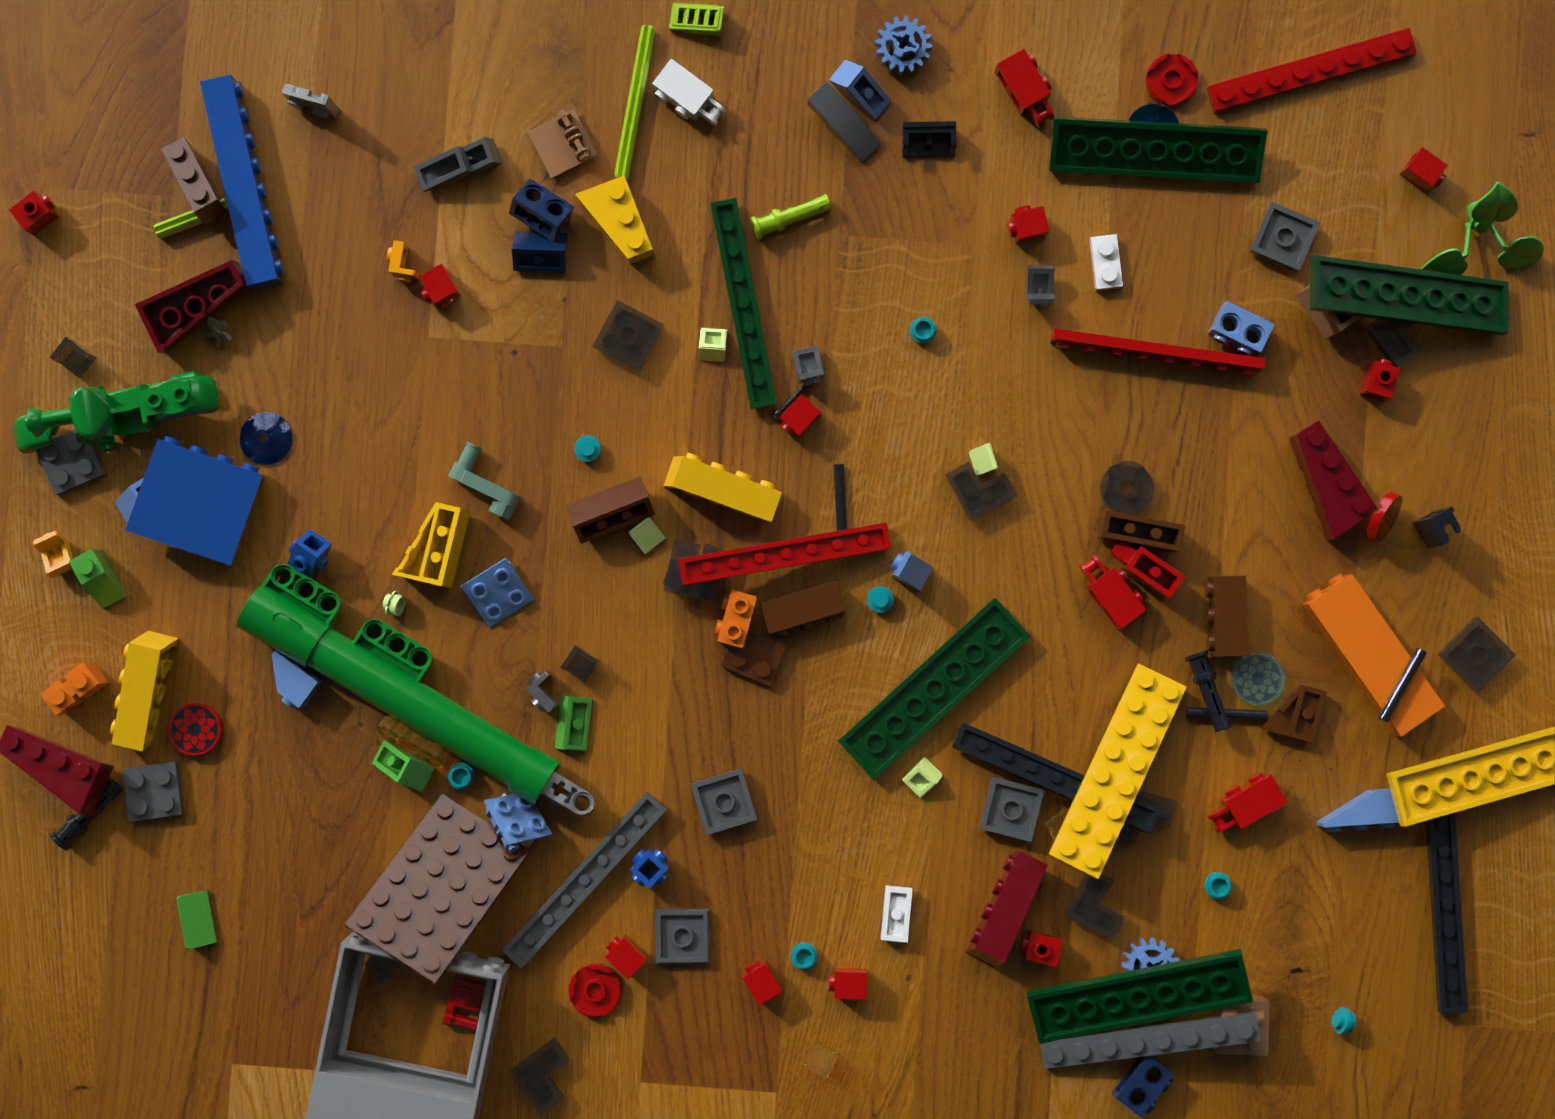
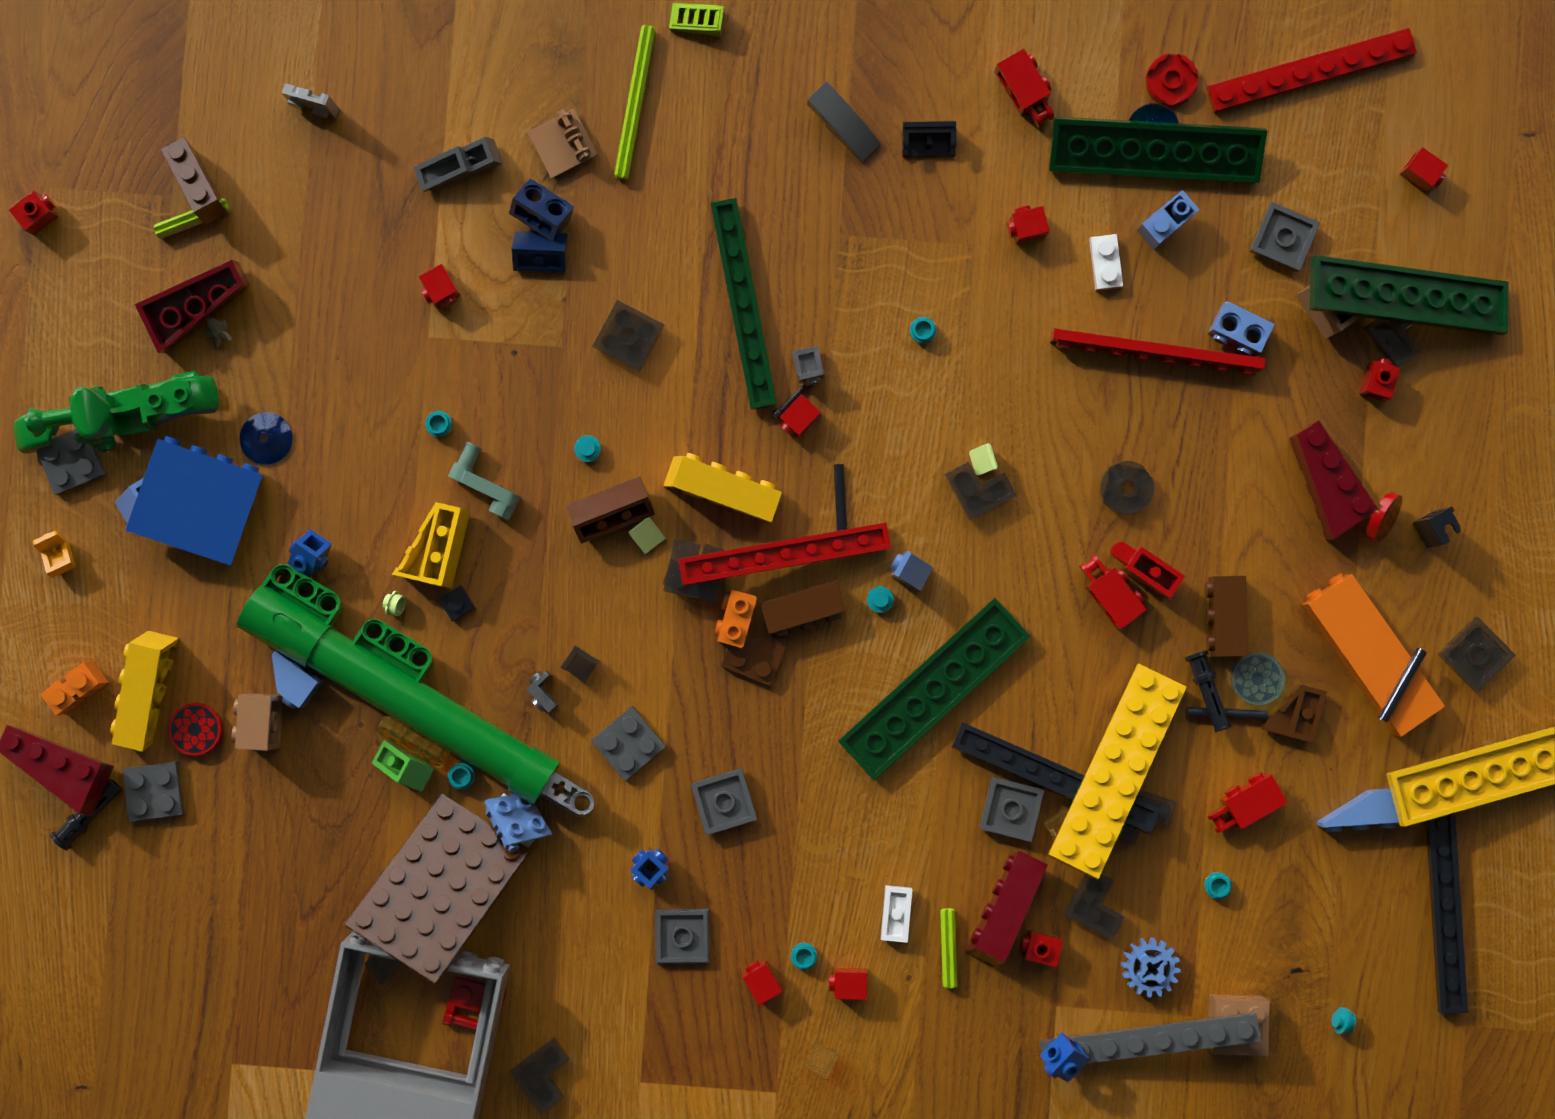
clear smoke panel [50,337,97,378] -> none
bright green slope [69,549,127,609] -> none
bright green slope [177,890,218,950] -> none
blue brick [200,74,285,290] -> none
light orange bracket [387,240,419,283] -> none
medium blue hinge [461,558,534,628] -> none
dark grey plate [502,791,667,969] -> none
bright green slope [555,695,593,752] -> none
red tile [569,963,622,1017] -> none
yellow wedge [575,175,654,264] -> none
red brick [605,934,648,980] -> none
white brick [652,59,727,126] -> none
yellowish green slope [699,328,727,362] -> none
lime pin [751,194,832,240] -> none
medium blue slope [829,60,891,120] -> none
medium blue gear [875,15,932,75] -> none
yellowish green slope [902,757,943,798] -> none
flat silver bracket [1026,265,1055,307] -> none
dark green plate [1027,949,1253,1043] -> none
reddish brown brick [1097,510,1185,553] -> none
dark blue brick [1112,1055,1174,1118] -> none
bright green plant [1420,181,1544,275] -> none
none -> medium nougat brick [232,693,283,750]
none -> teal plate [425,411,452,437]
none -> black plate [439,585,476,622]
none -> dark grey plate [591,706,666,781]
none -> lime axle [940,908,958,989]
none -> blue brick [1040,1032,1090,1082]
none -> medium blue slope [1137,190,1199,250]

